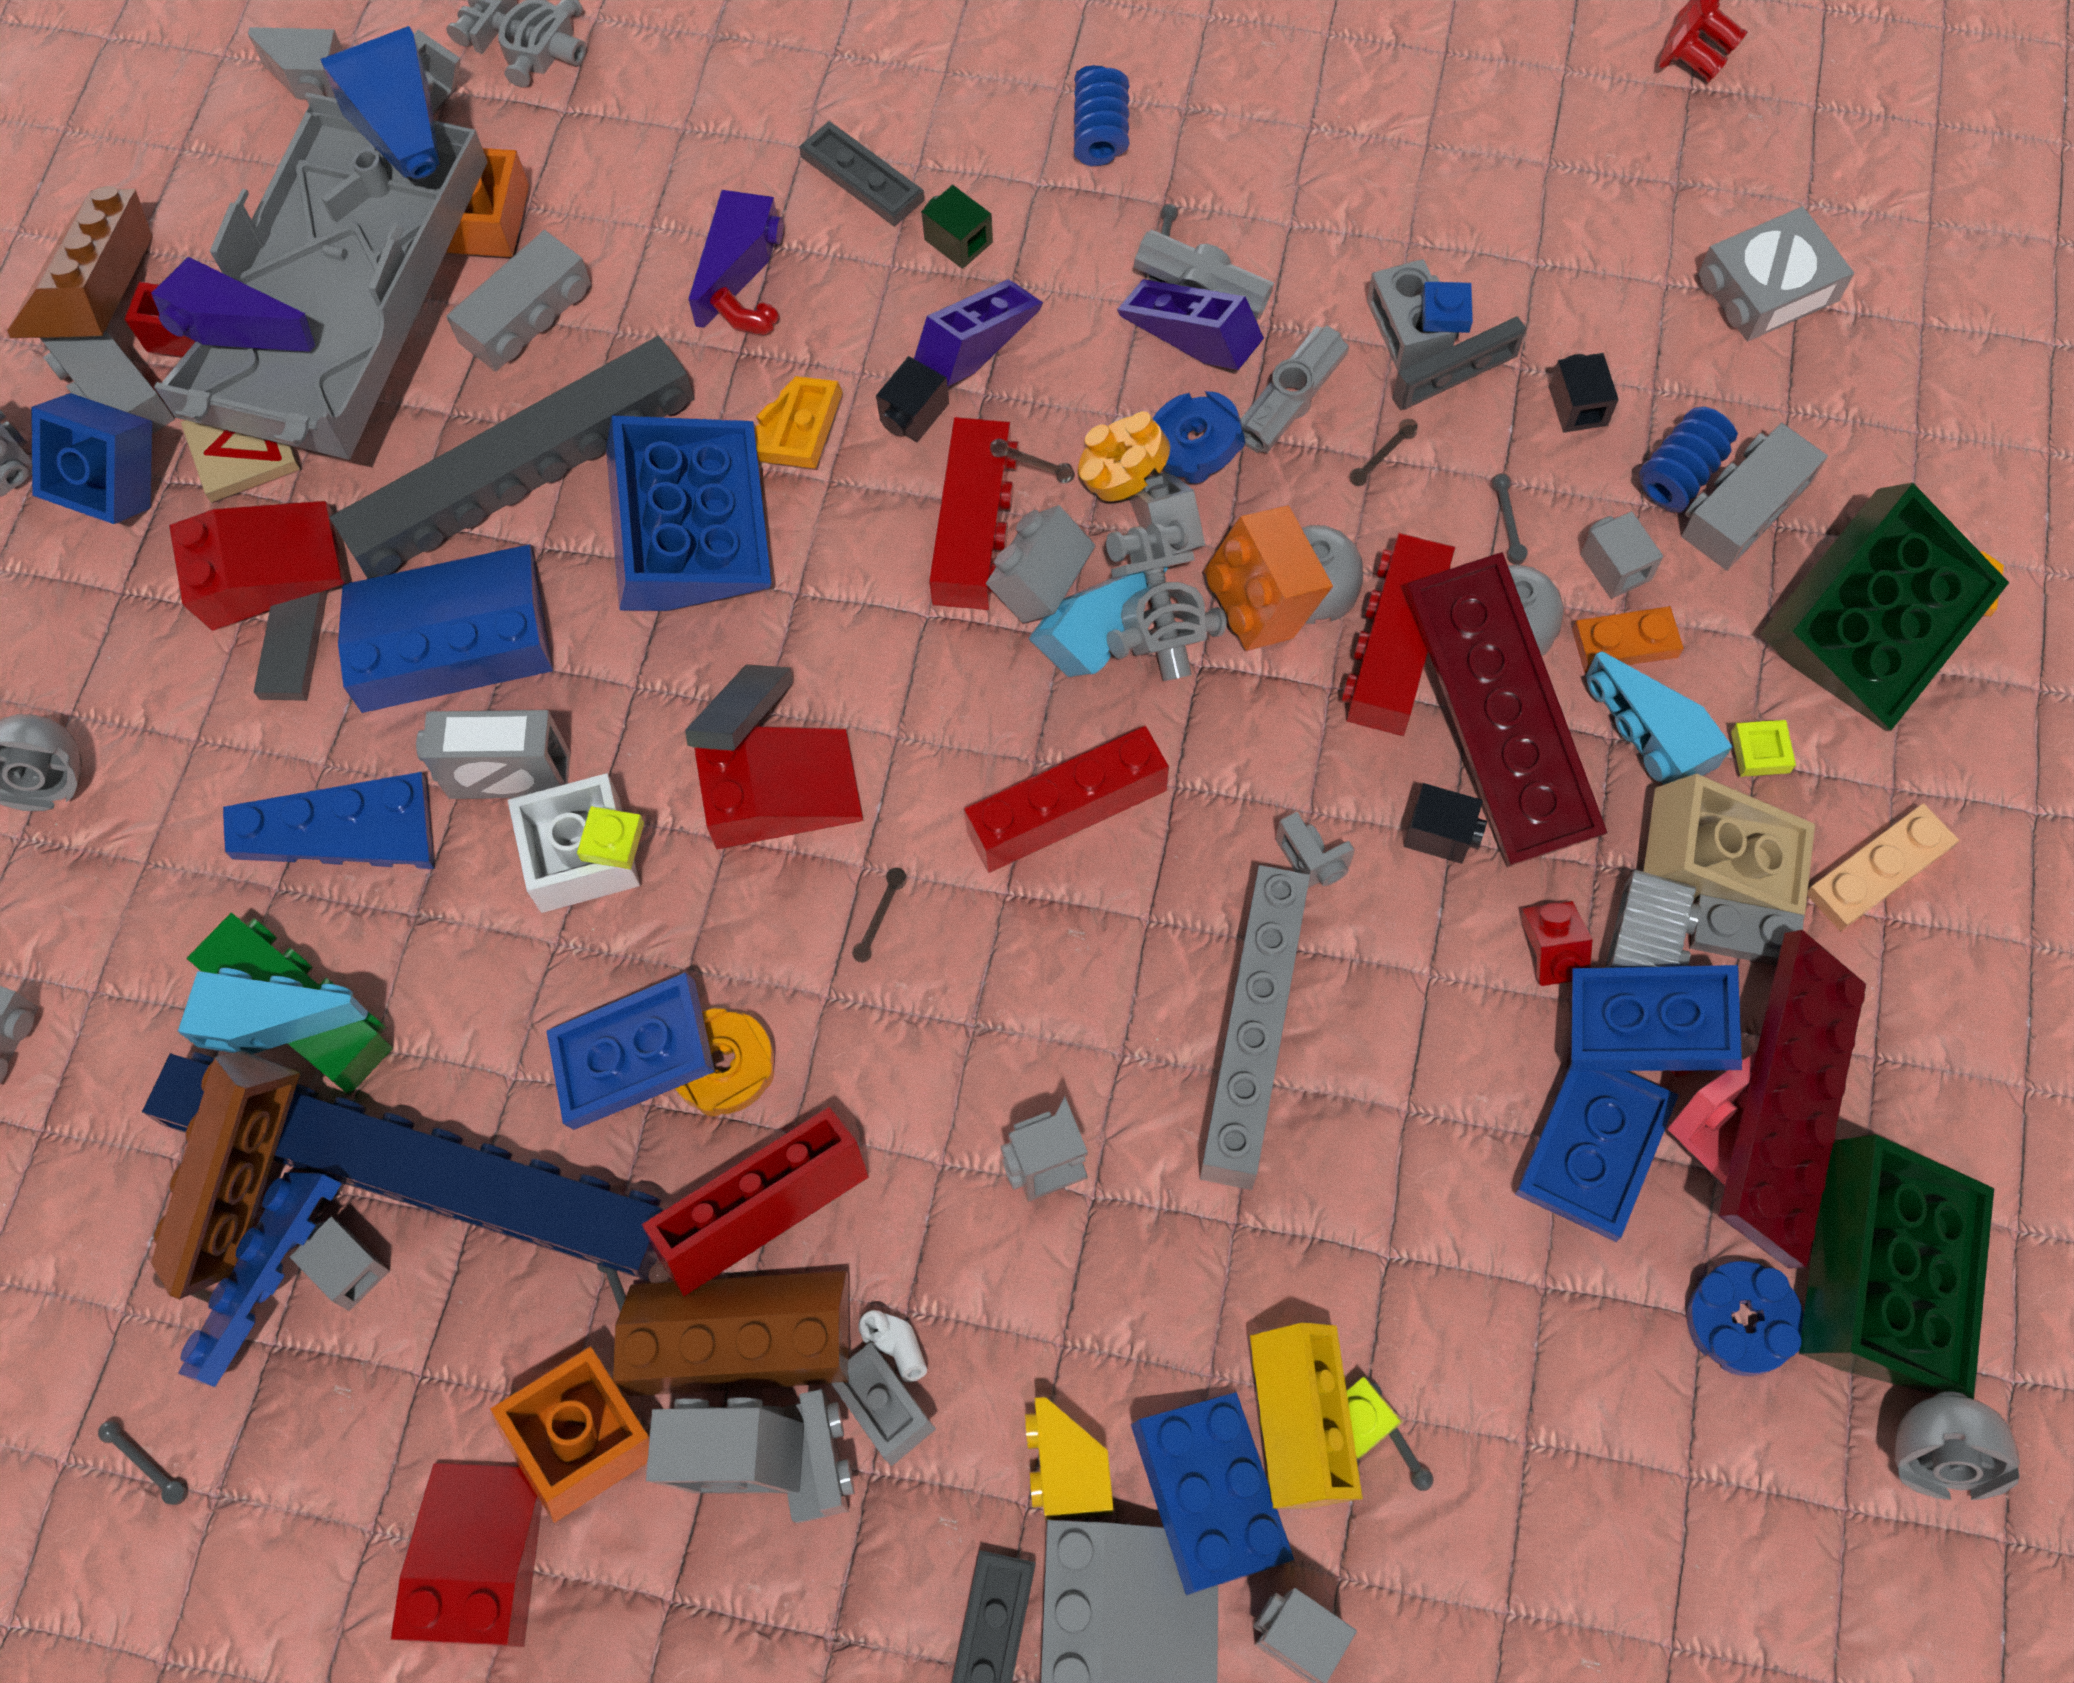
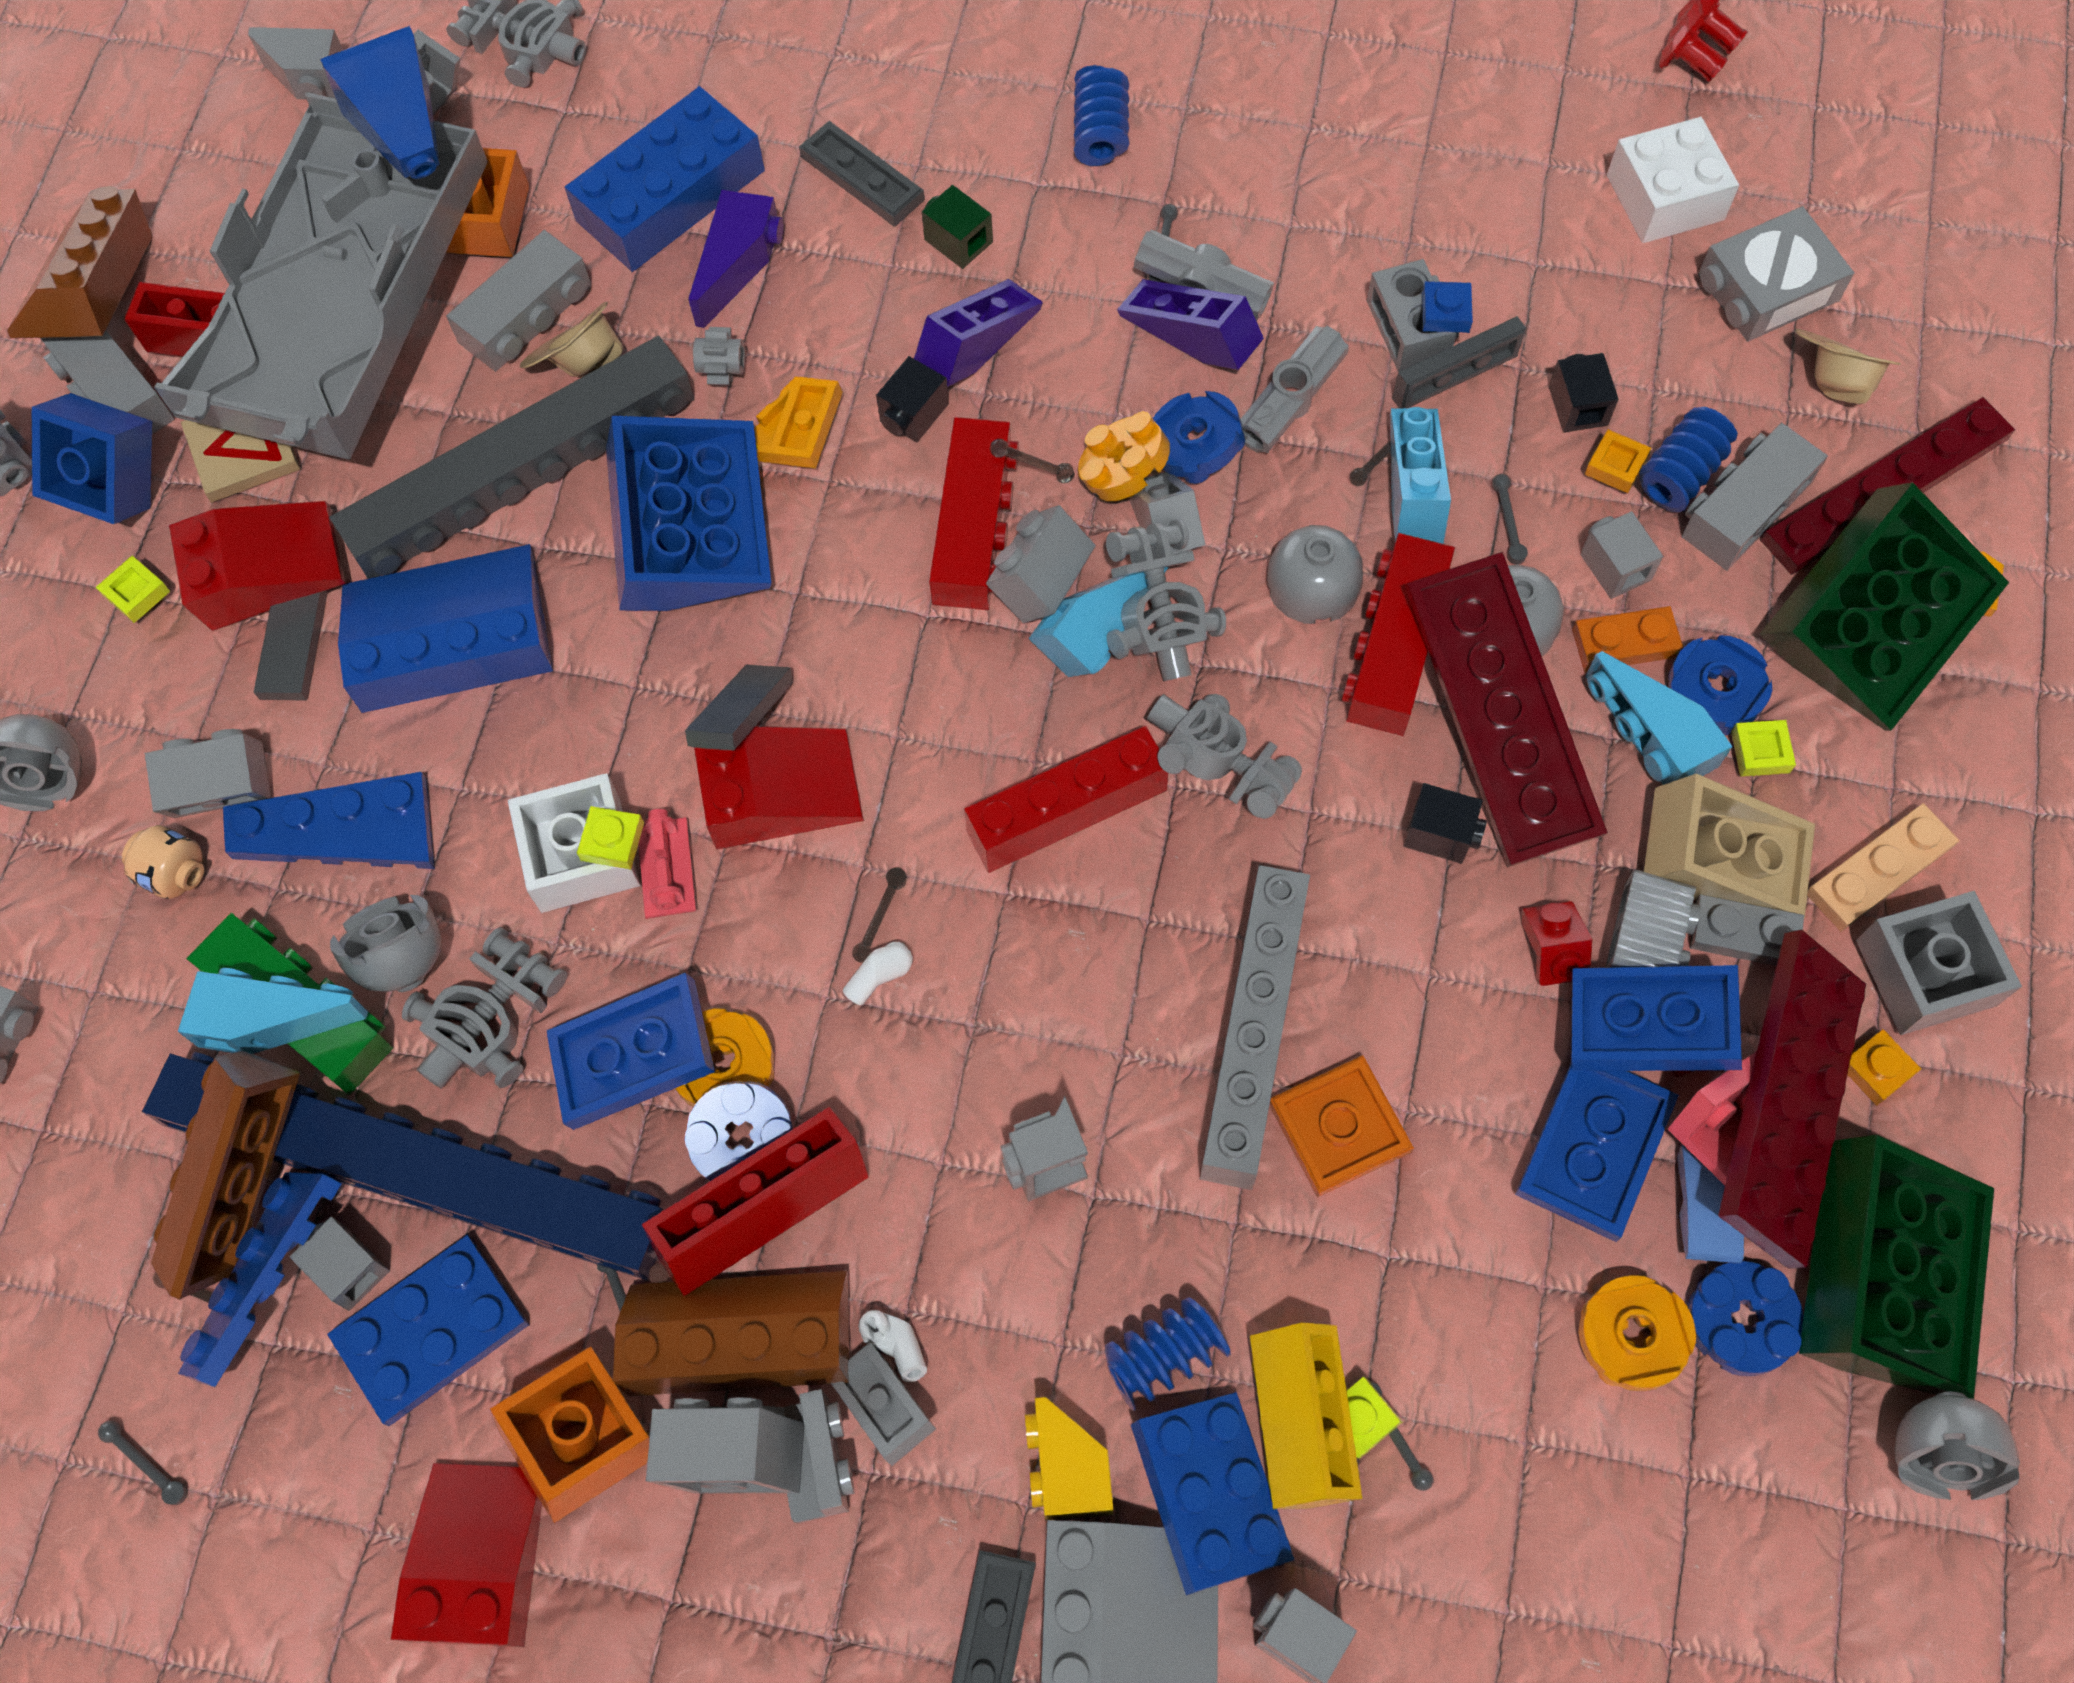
dark purple slope [151,257,316,352] -> none
light grey brick [416,710,571,799] -> none
red arm [710,287,779,336] -> none
orange brick [1204,505,1333,651] -> none
light grey bracket [1275,812,1355,888] -> none
none -> neon yellow plate [96,555,170,623]
none -> light nougat head [122,825,204,899]
none -> light grey brick [144,729,271,818]
none -> blue plate [327,1235,529,1426]
none -> light grey cylinder [330,895,441,992]
none -> light grey piece [402,927,567,1089]
none -> tan piece [520,302,623,378]
none -> blue brick [564,86,765,272]
none -> coral hinge [638,809,696,919]
none -> plate [684,1081,793,1181]
none -> light grey gear [693,327,745,385]
none -> white arm [843,942,913,1005]
none -> blue piece [1105,1297,1231,1411]
none -> light grey piece [1147,694,1302,819]
none -> orange tile [1269,1055,1414,1198]
none -> medium azure slope [1390,407,1451,544]
none -> light orange plate [1579,1275,1696,1391]
none -> light orange plate [1585,429,1651,493]
none -> white brick [1607,116,1739,244]
none -> blue plate [1668,635,1773,736]
none -> medium blue slope [1677,1145,1744,1263]
none -> dark red plate [1760,397,2015,575]
none -> tan piece [1795,329,1901,405]
none -> light orange plate [1847,1029,1921,1106]
none -> light grey brick [1856,891,2022,1035]

